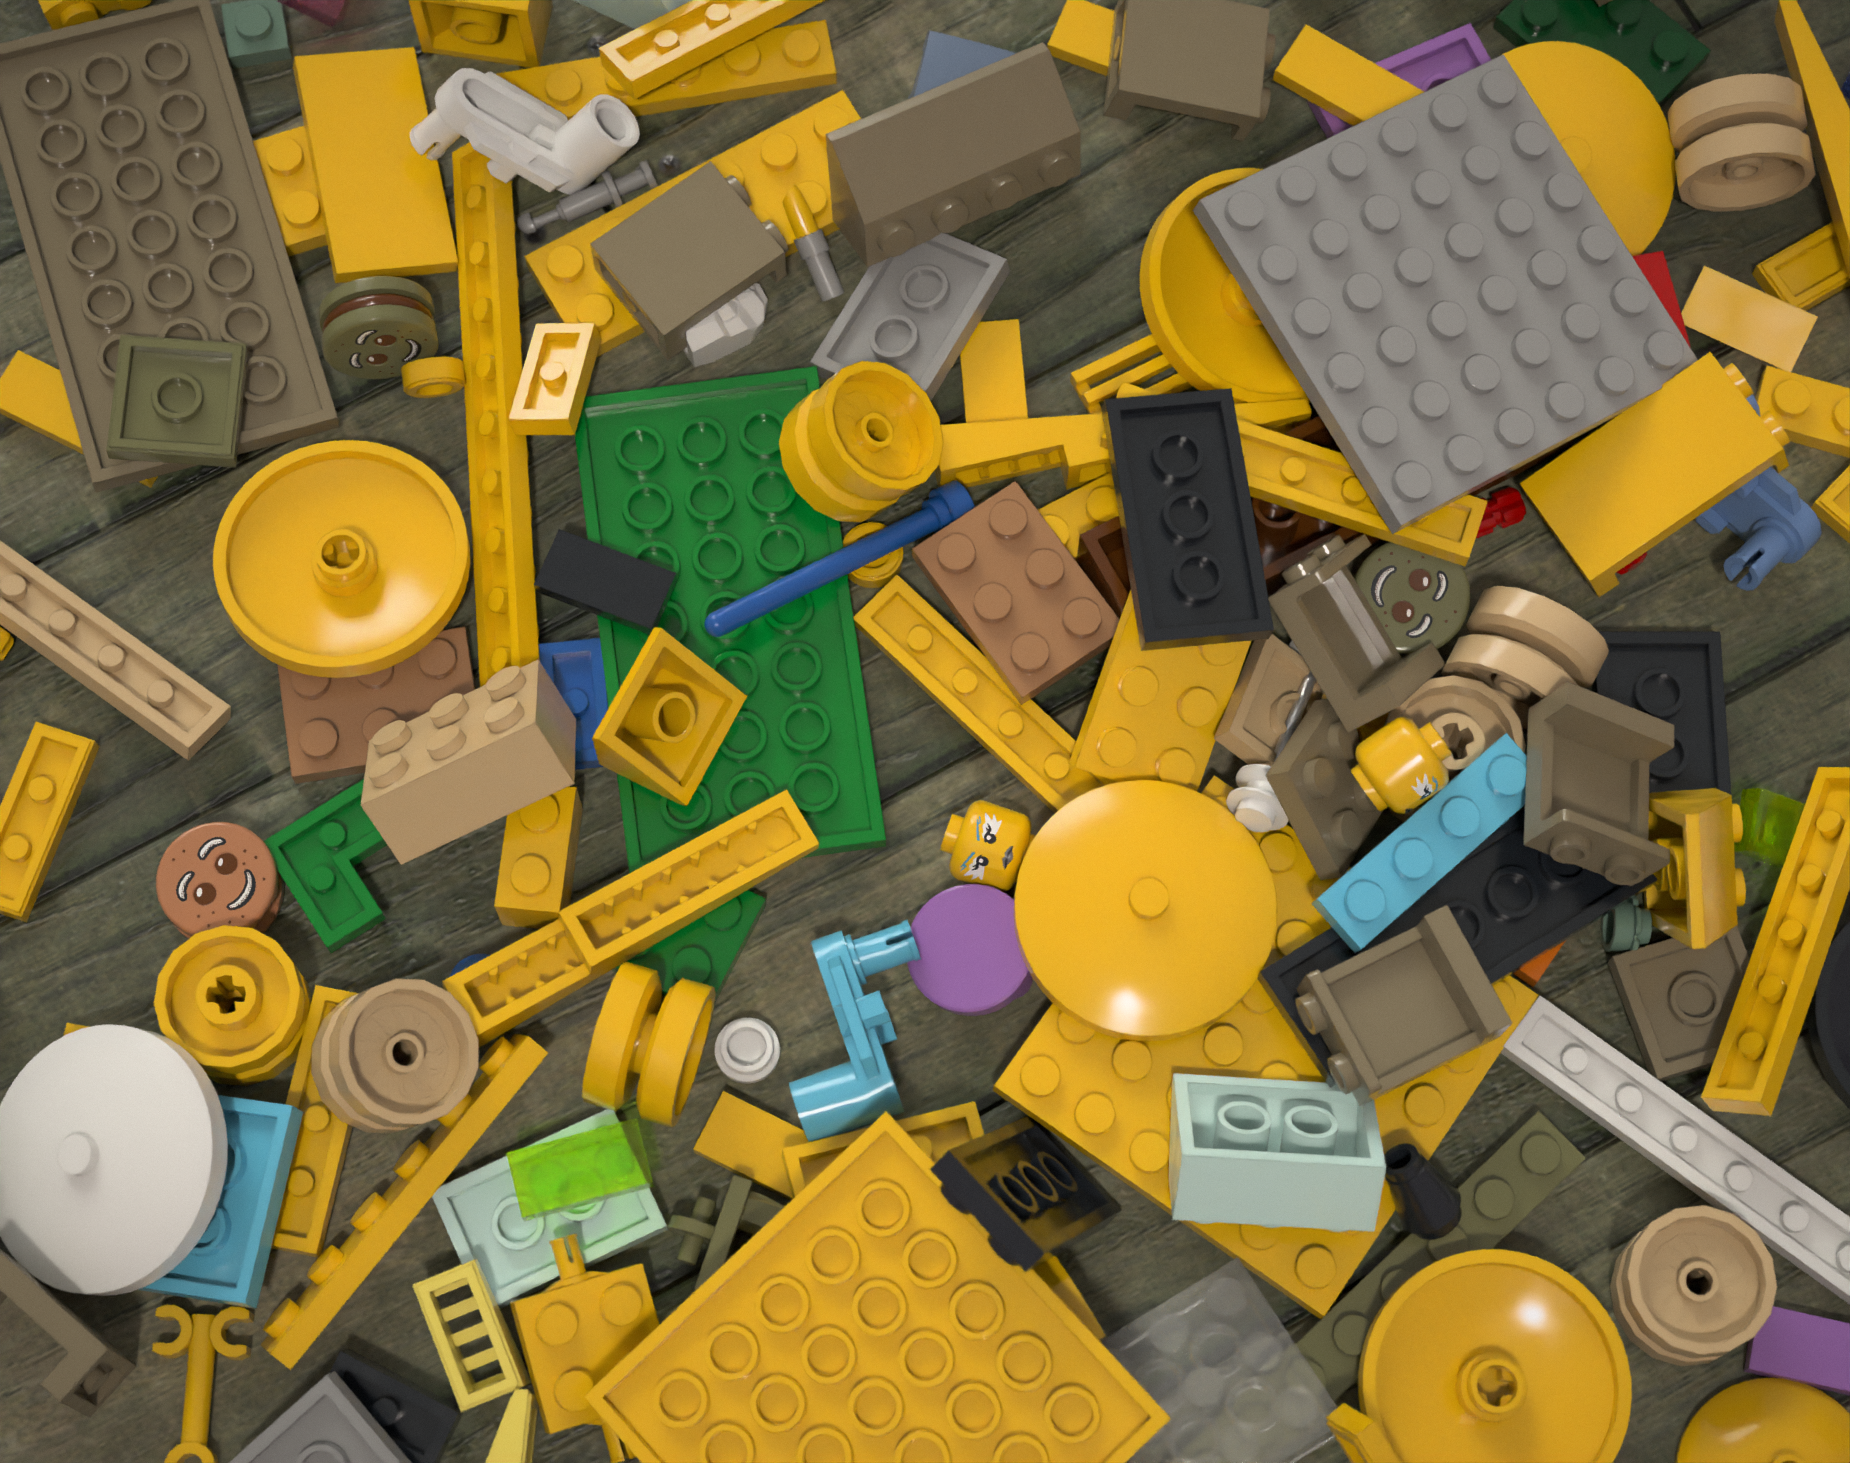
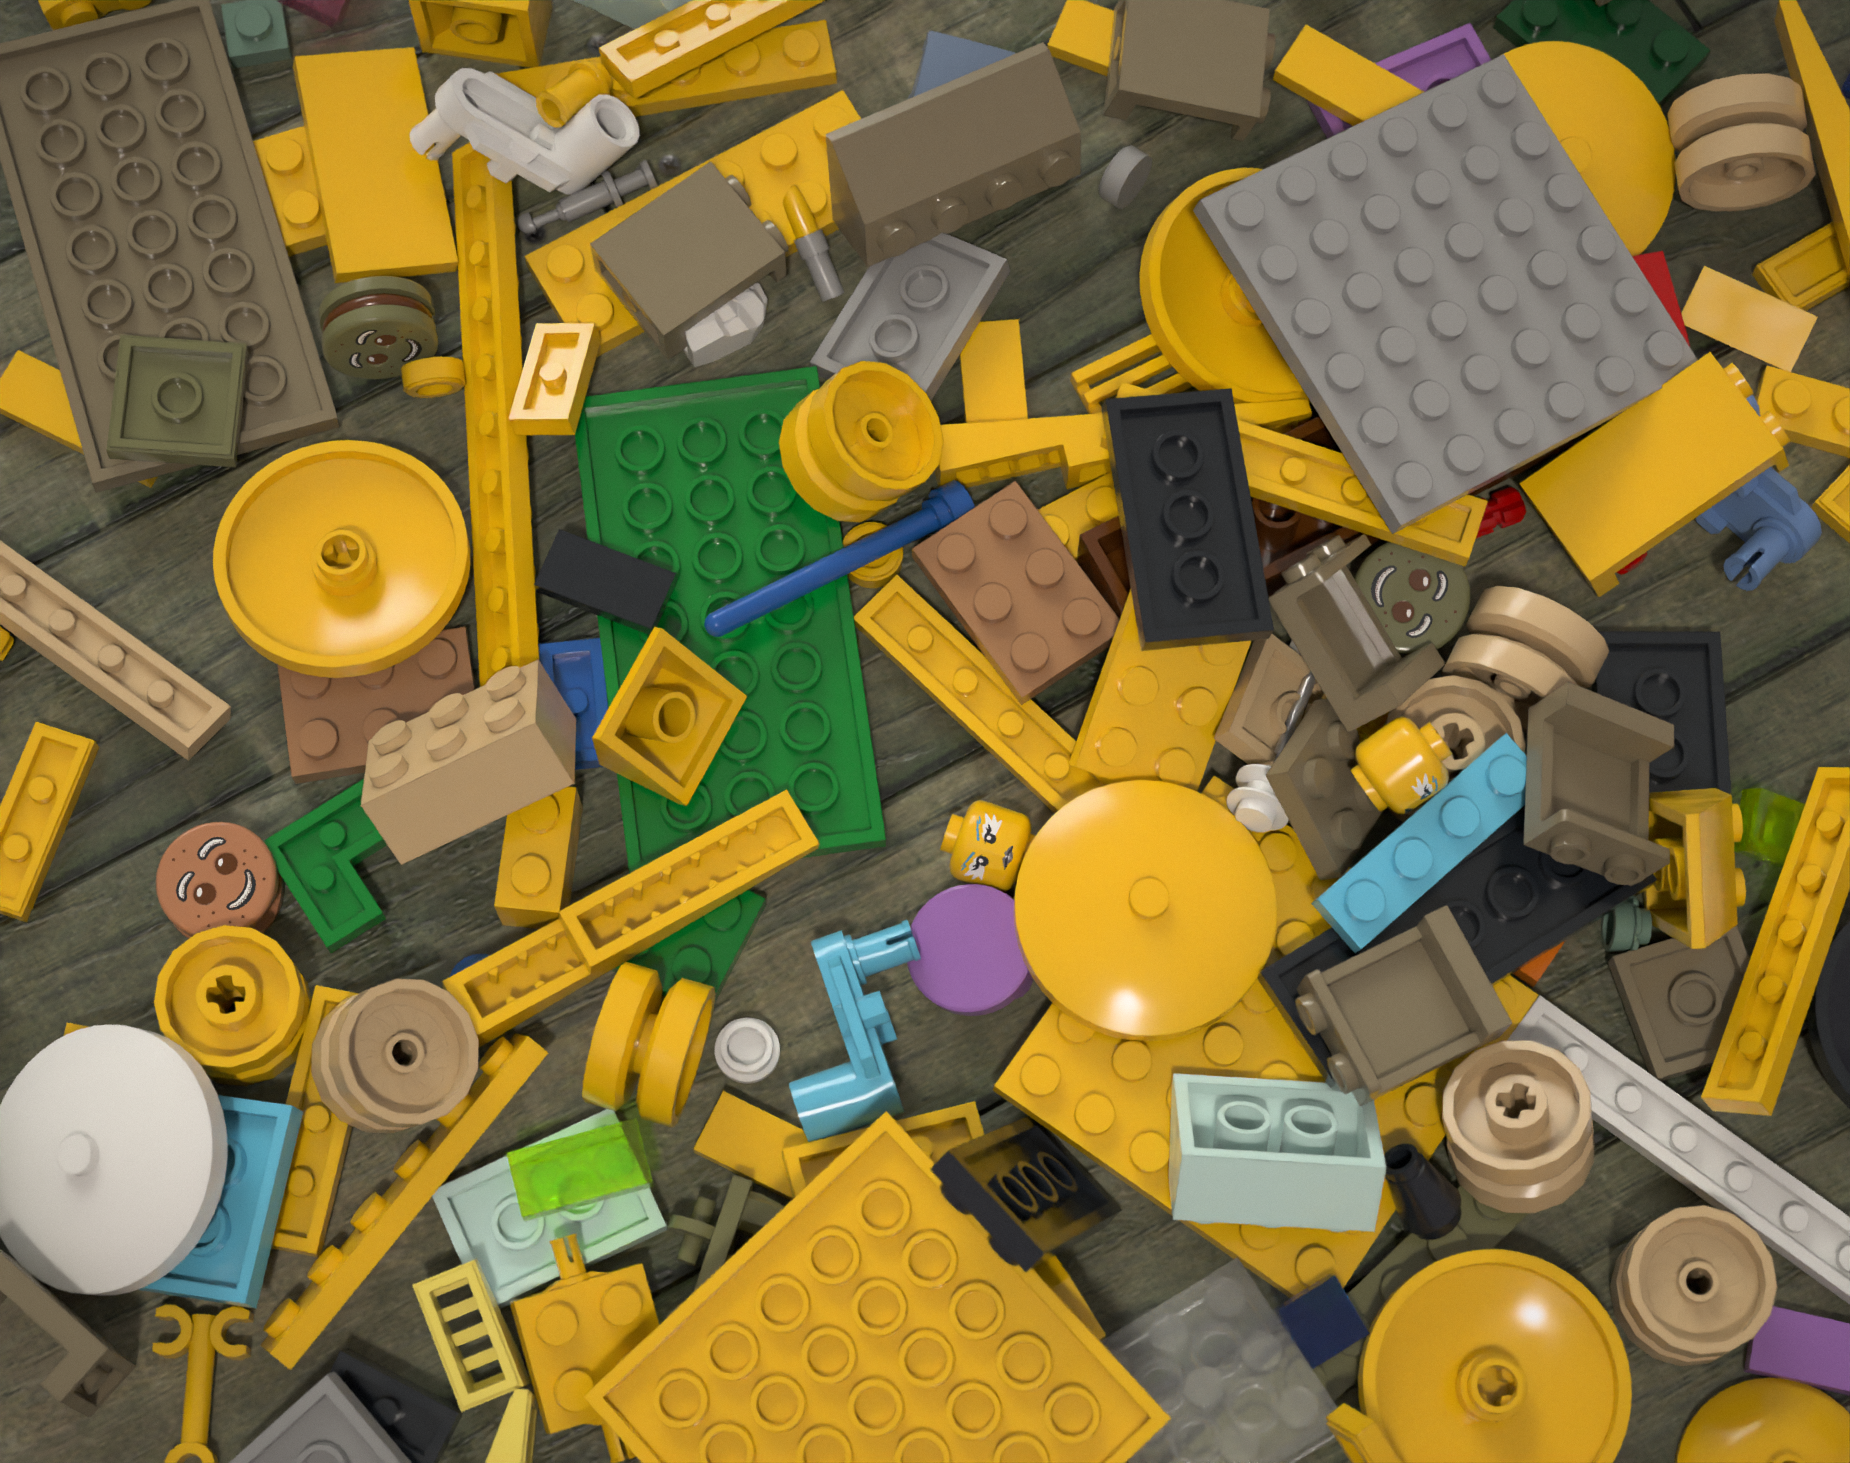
none -> yellow pin [536,60,612,128]
none -> light grey tile [1099,145,1152,209]
none -> clear blue tile [1274,1274,1370,1369]
none -> tan wheel [1443,1041,1594,1213]

